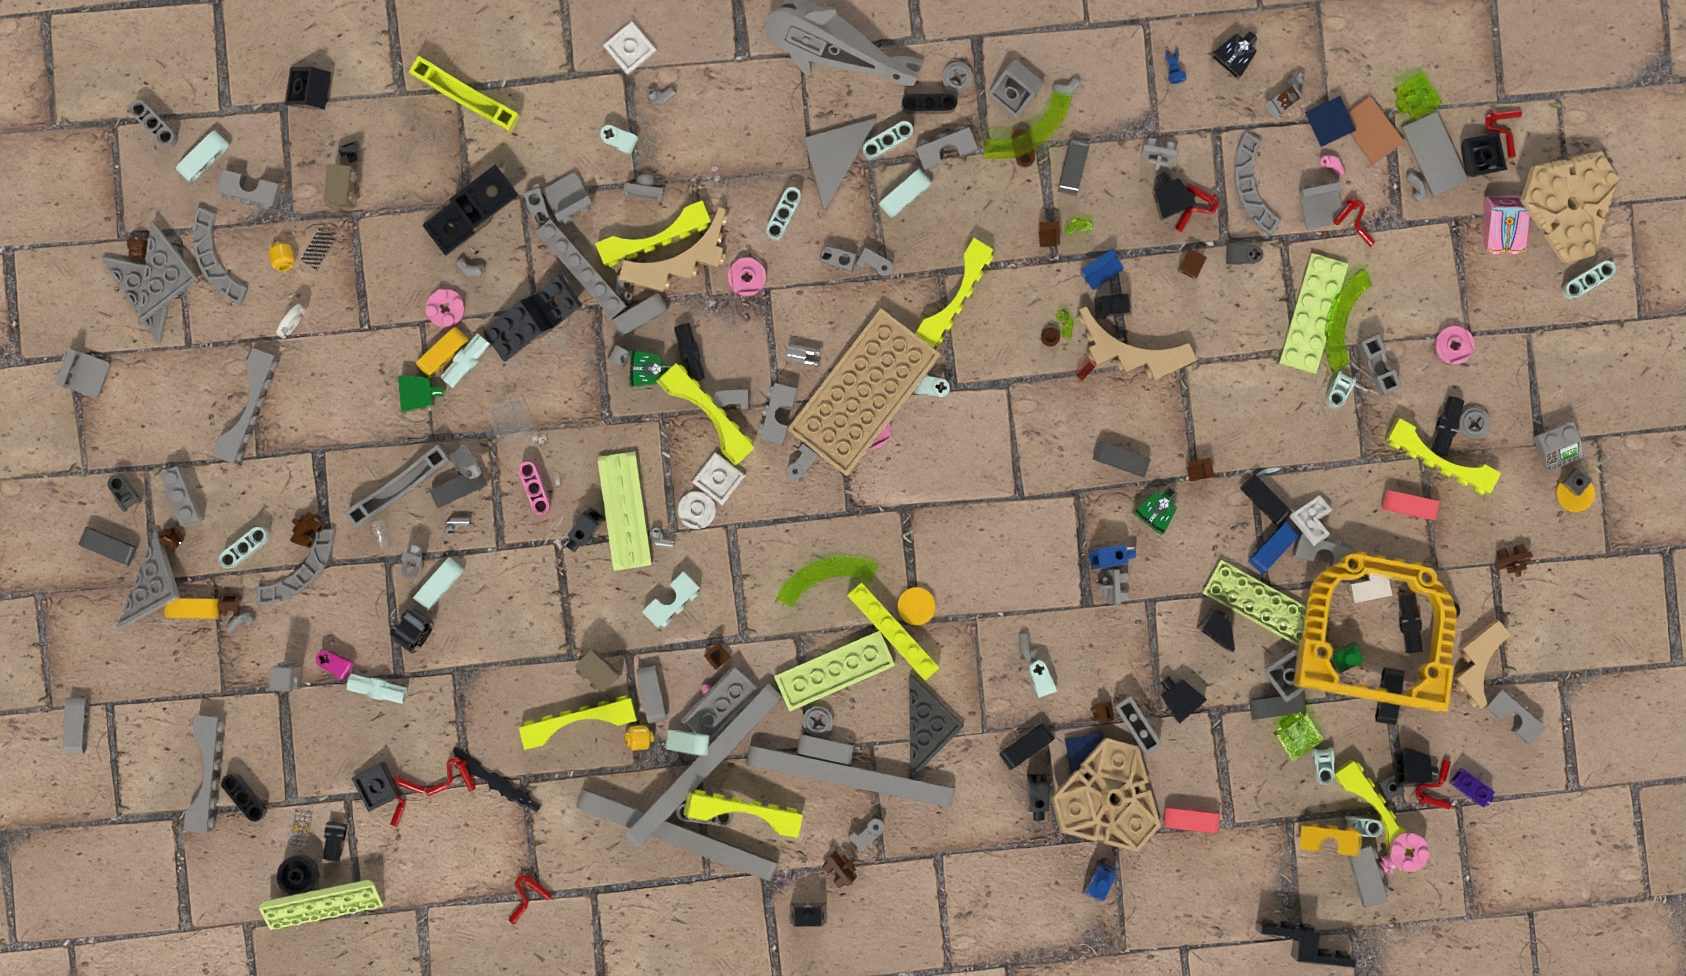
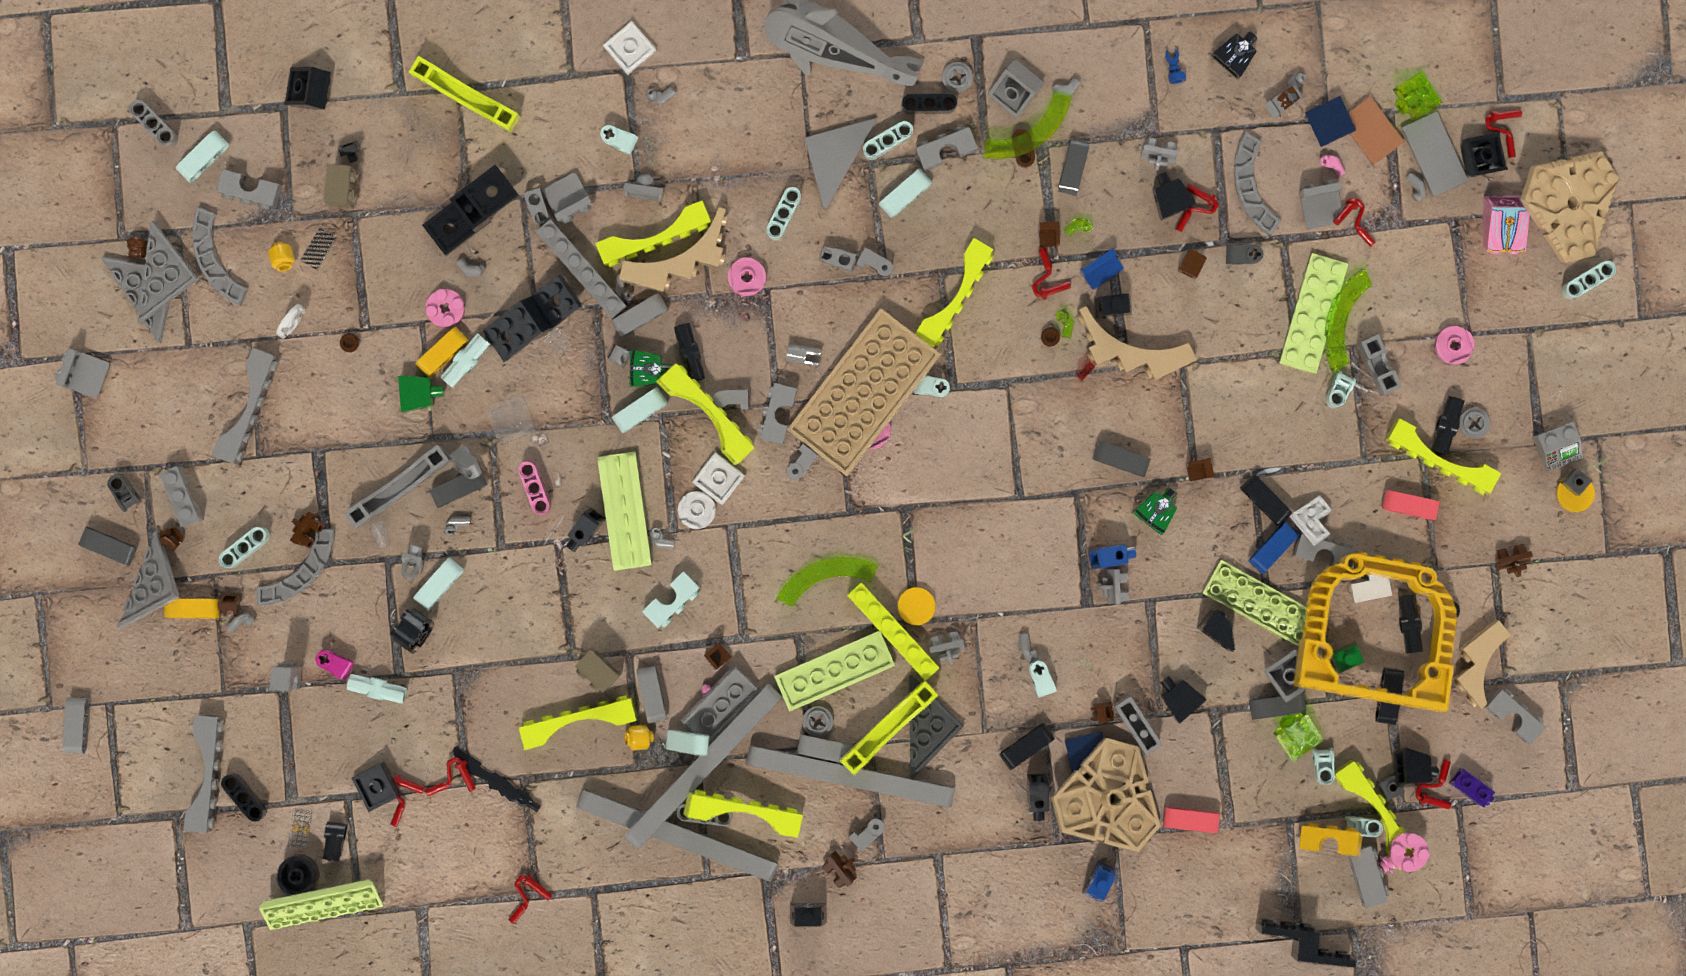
none -> reddish brown plate [340,333,359,353]
none -> light aqua beam [612,387,668,434]
none -> neon yellow arch [839,681,938,775]
none -> light grey hips [929,631,965,665]
none -> red piece [1032,248,1071,300]

